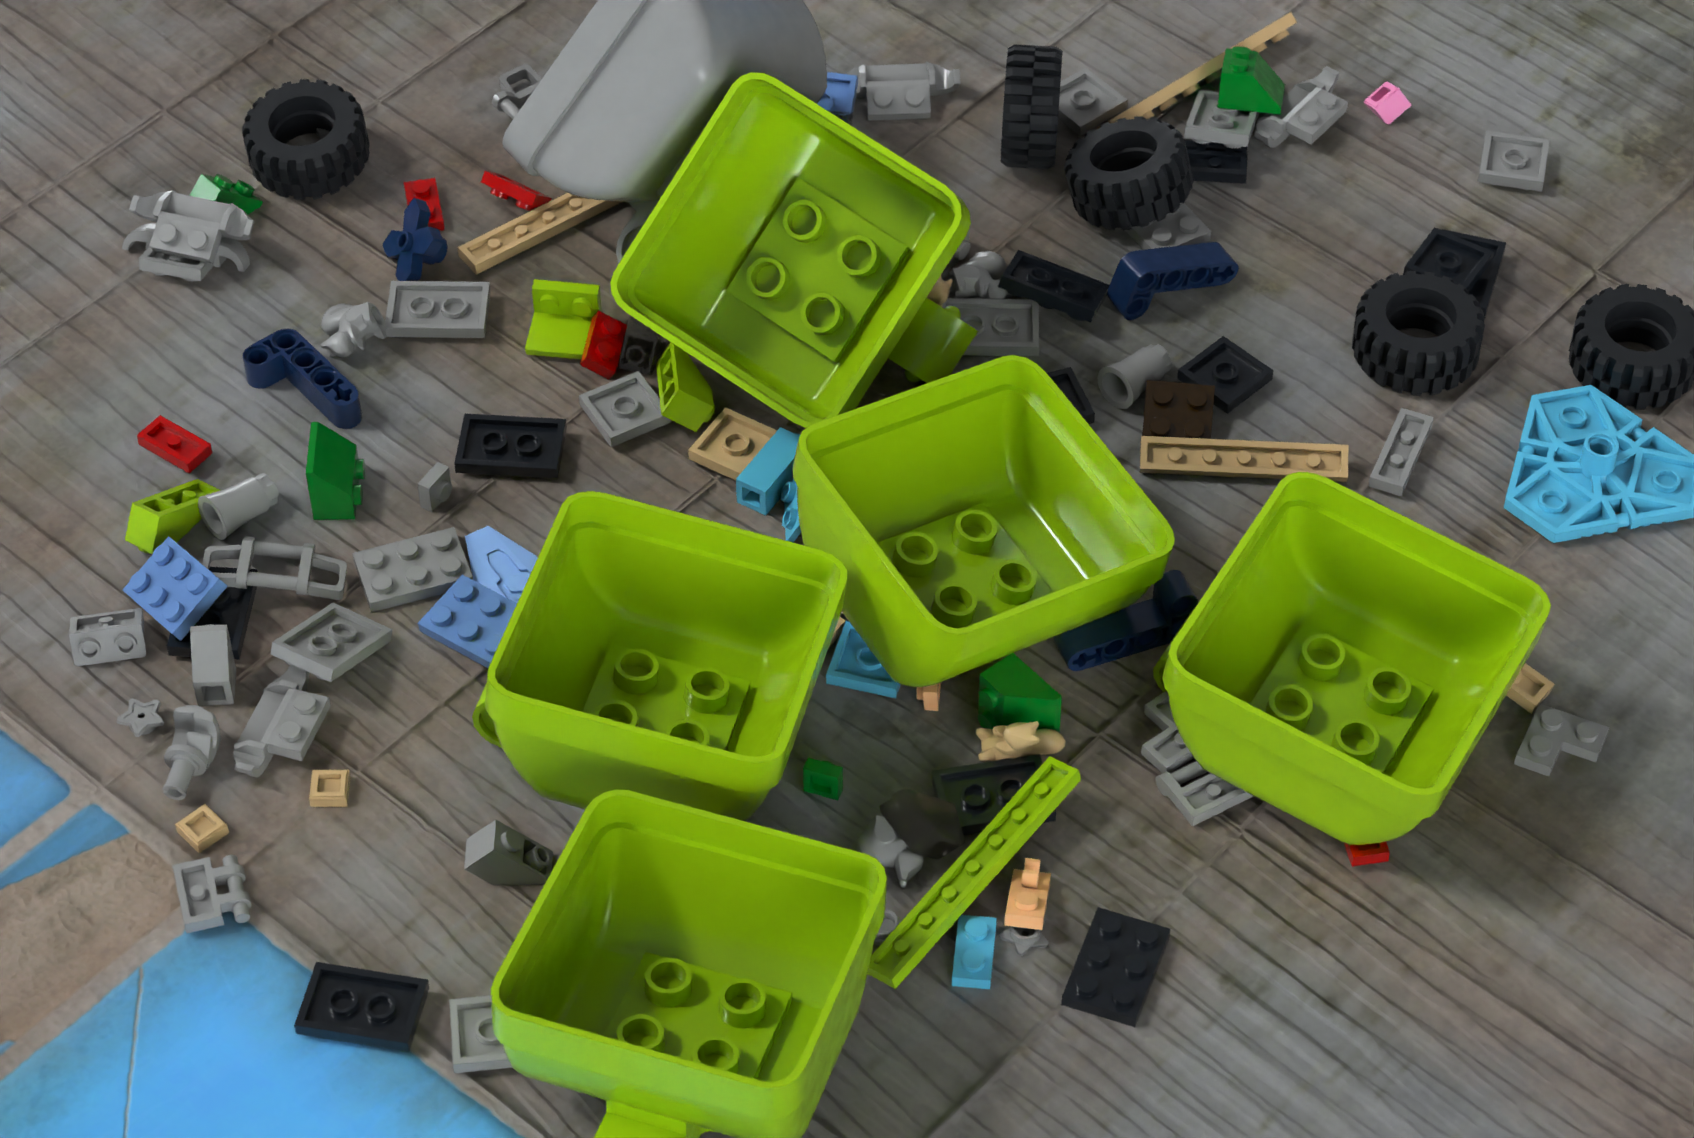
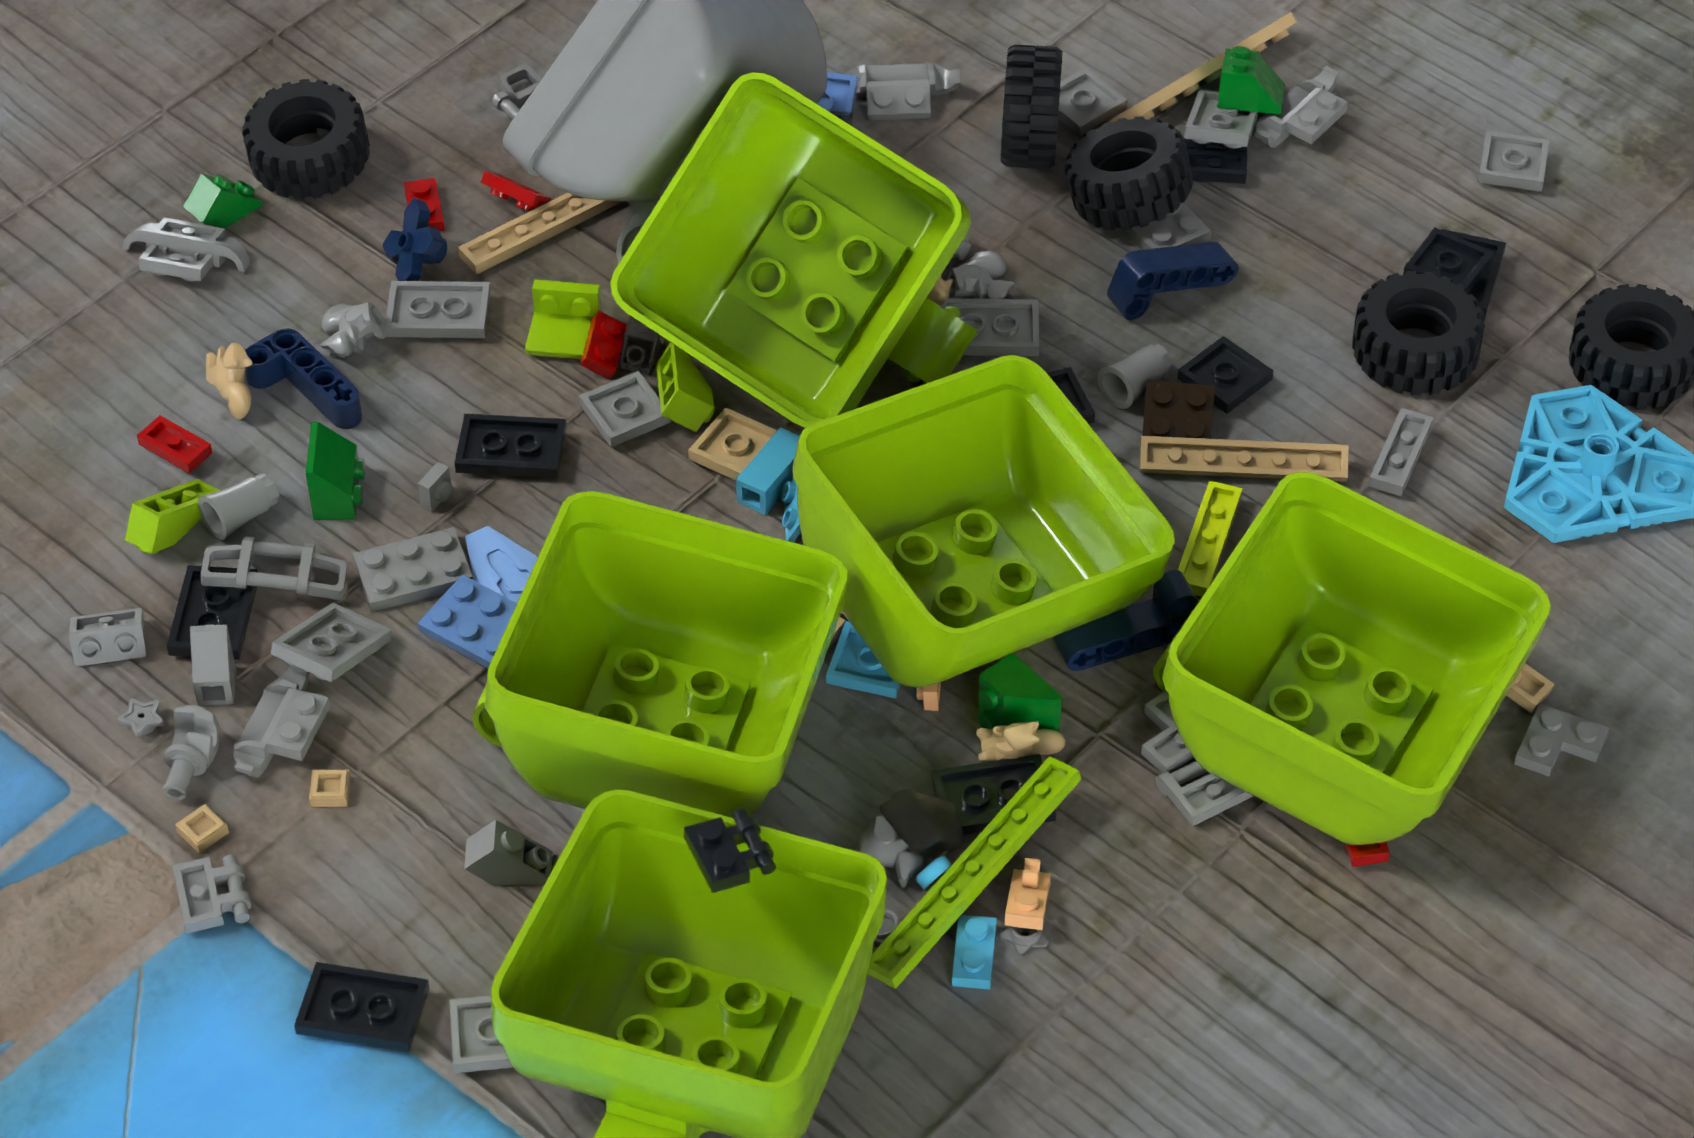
medium blue plate [123,536,227,641] -> none
light grey plate [129,191,255,264] -> none
green plate [803,757,843,801] -> none
black plate [998,250,1109,323] -> none
black plate [1061,907,1171,1027] -> none
bright pink slope [1364,82,1411,125] -> none
none -> tan animal [206,342,252,419]
none -> black plate [684,809,776,893]
none -> medium azure tile [916,855,952,890]
none -> neon yellow plate [1178,481,1243,597]

